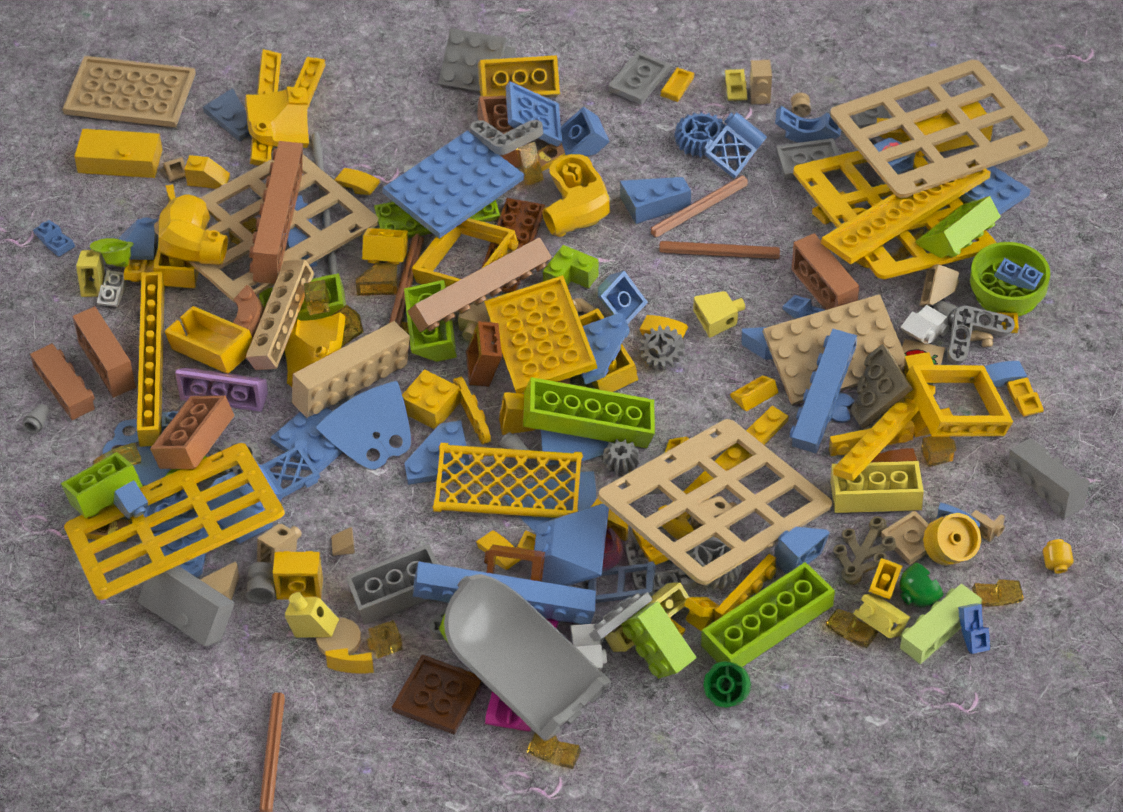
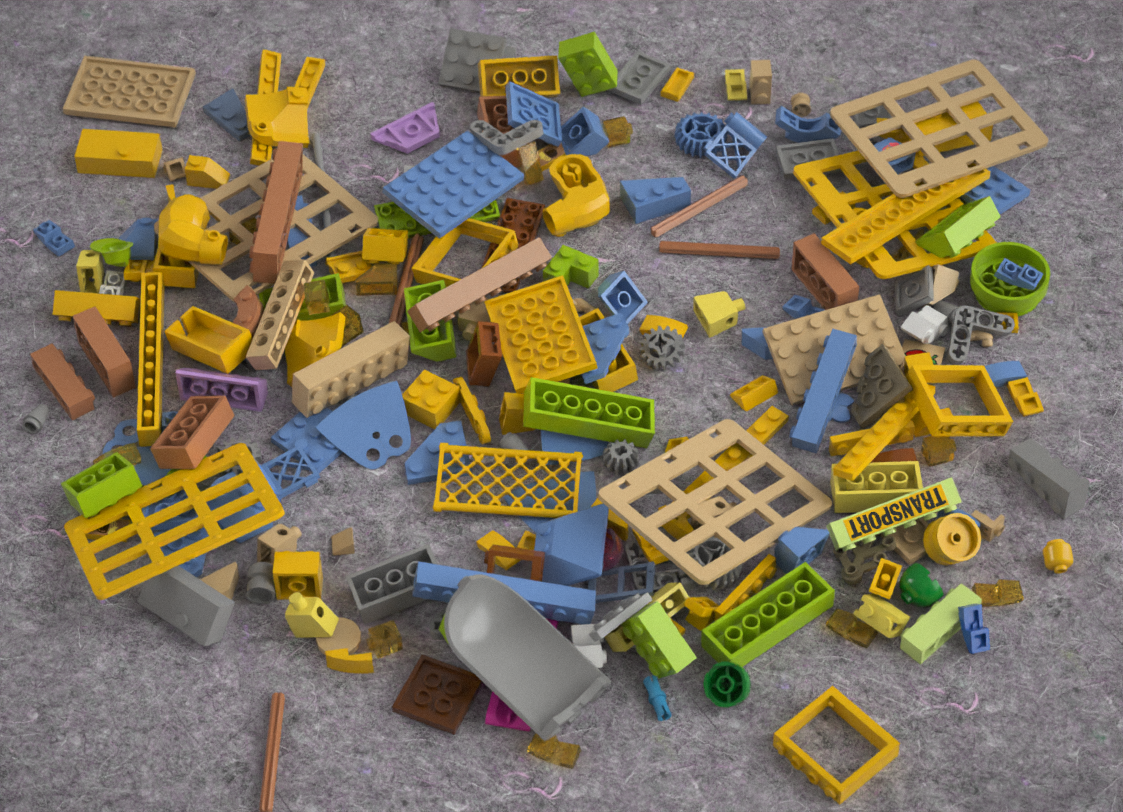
medium blue slope [114,480,148,519] -> none
yellow slope [335,168,381,195] -> none
none -> yellow brick [52,290,140,326]
none -> yellow plate [325,251,375,283]
none -> lavender wing [370,102,440,154]
none -> lime brick [558,31,618,97]
none -> clear yellow brick [602,116,633,148]
none -> dark azure pin [643,675,672,721]
none -> yellow window [773,686,900,805]
none -> brick [826,477,962,552]
none -> light grey tile [895,265,934,316]

